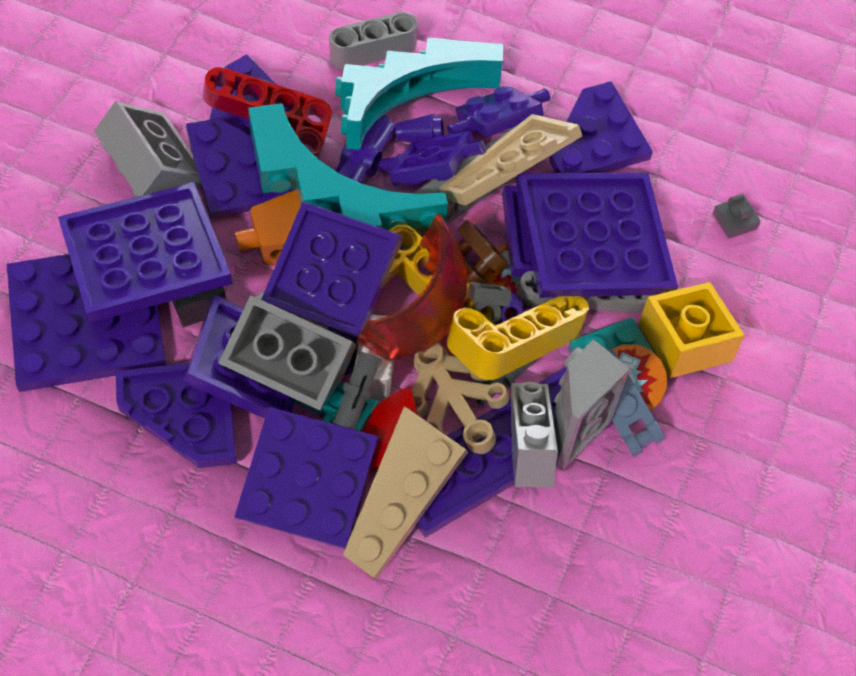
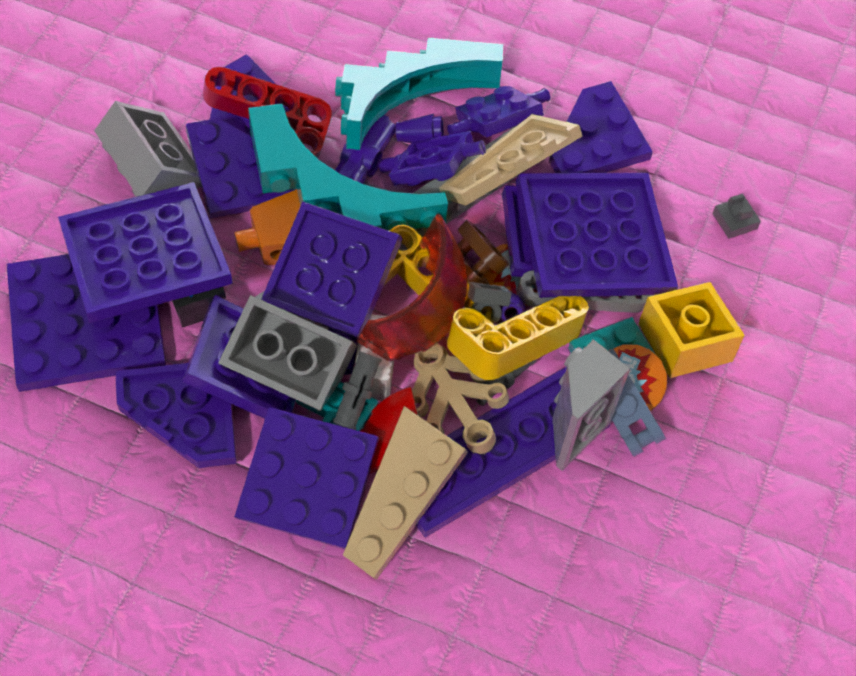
light grey beam [329,12,418,70] -> none
light grey slope [511,382,558,488] -> none

